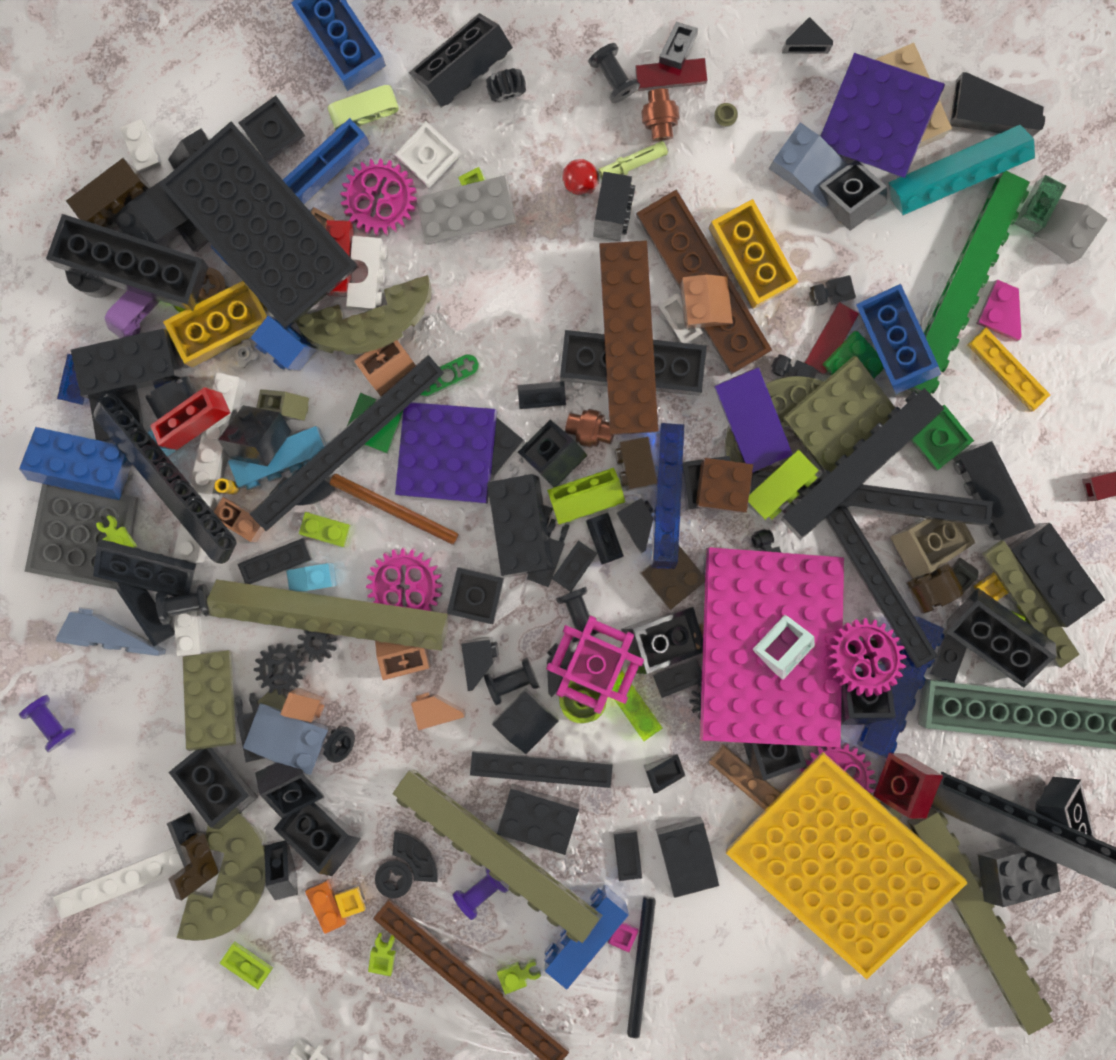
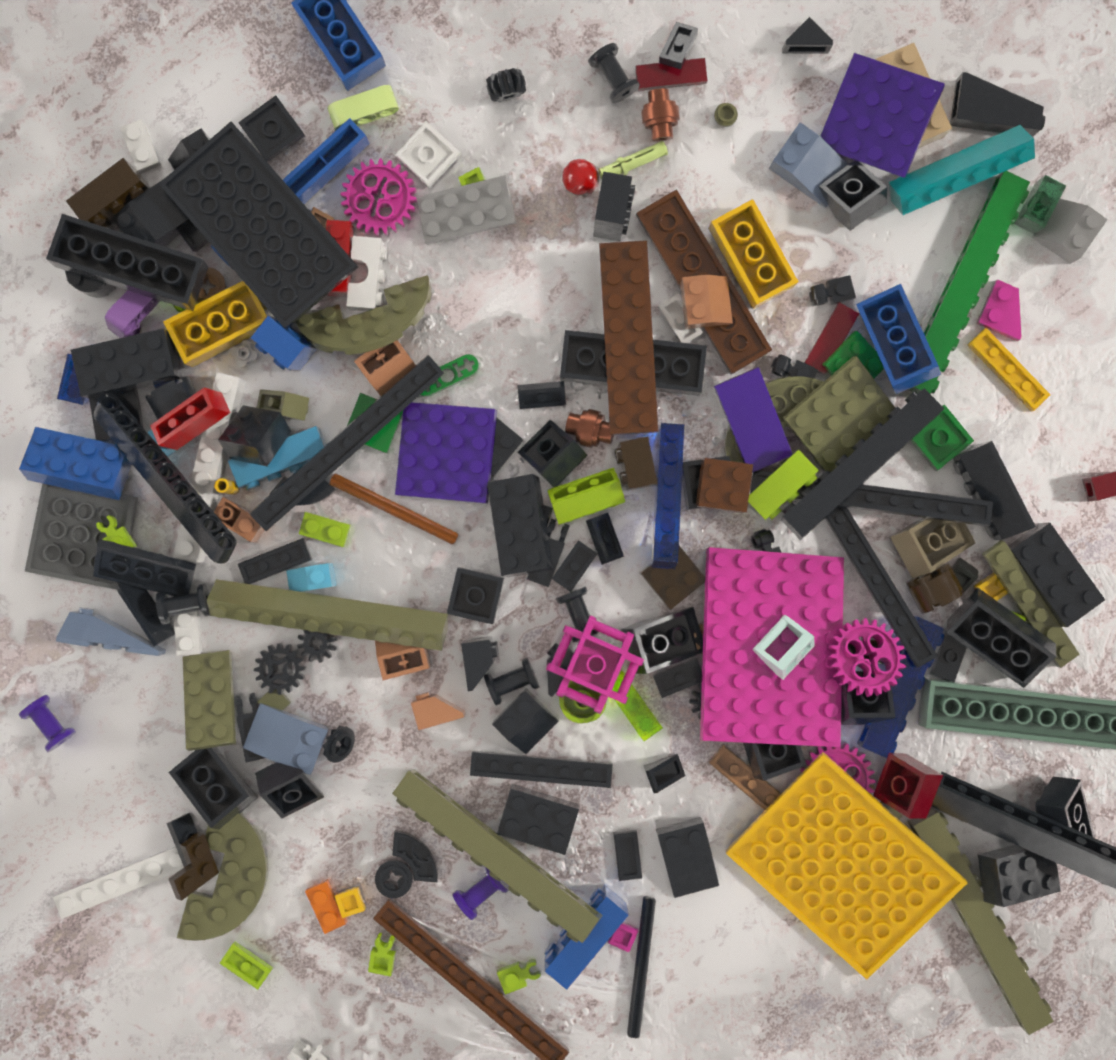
black slope [264,840,298,901] -> none
black slope [274,801,362,876] -> none
nougat slope [280,687,325,722] -> none
dark pink gear [366,547,443,611] -> none
black slope [409,13,513,108] -> none
black slope [616,498,654,553] -> none

